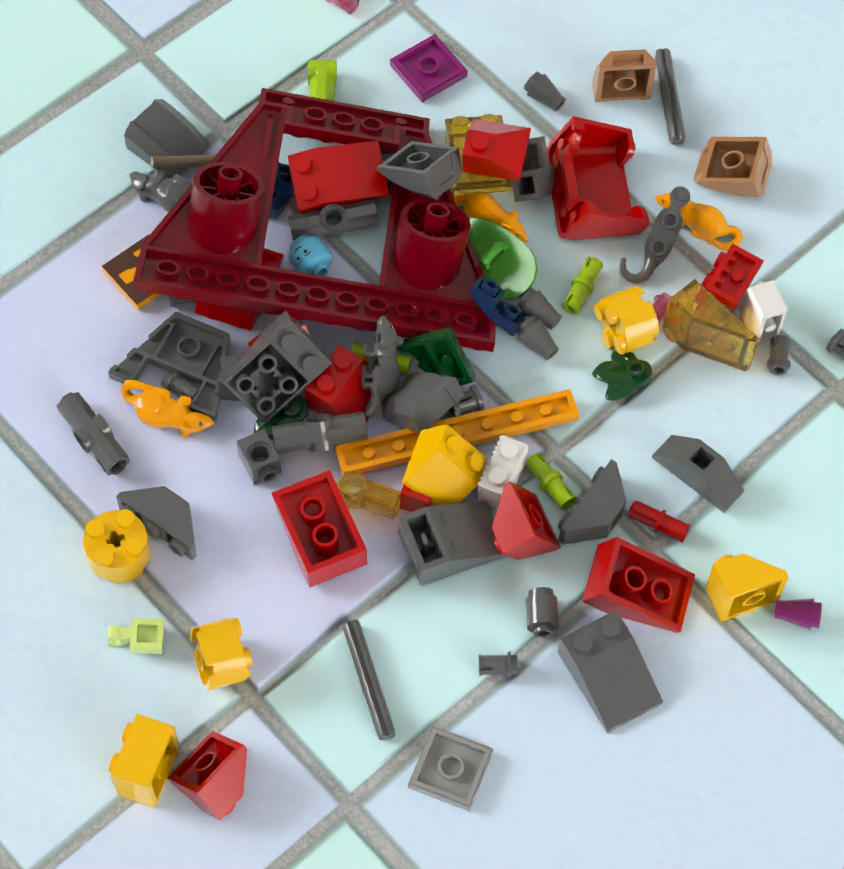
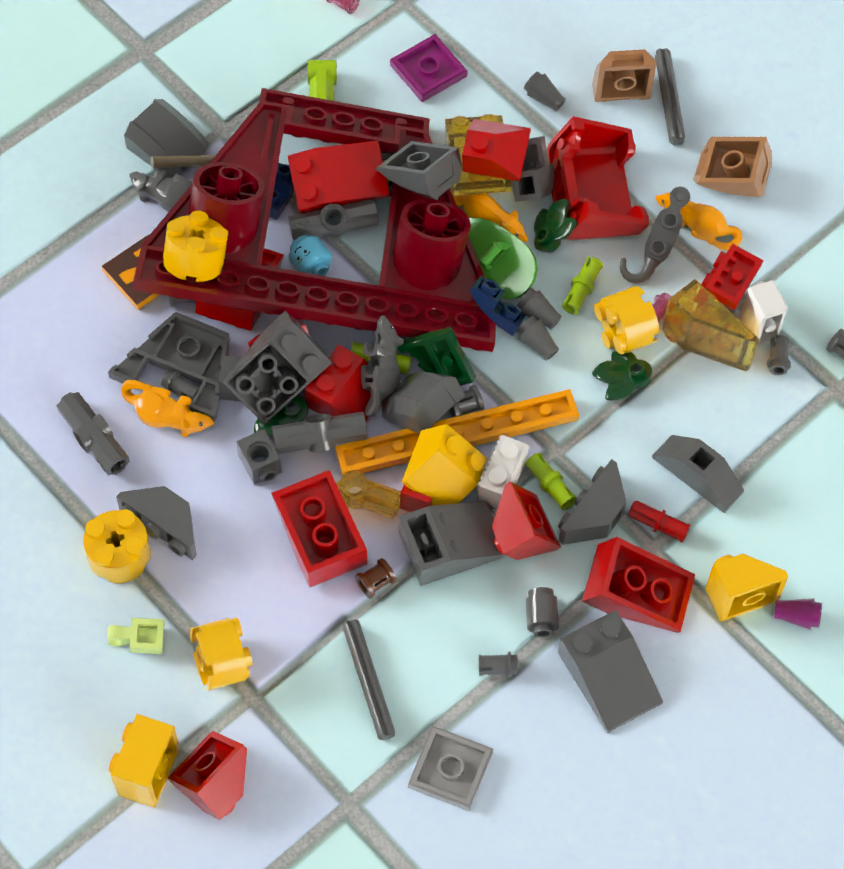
none -> yellow brick [163,211,228,282]
none -> reddish brown bush [355,558,397,599]
none -> dark green plate [533,199,578,253]

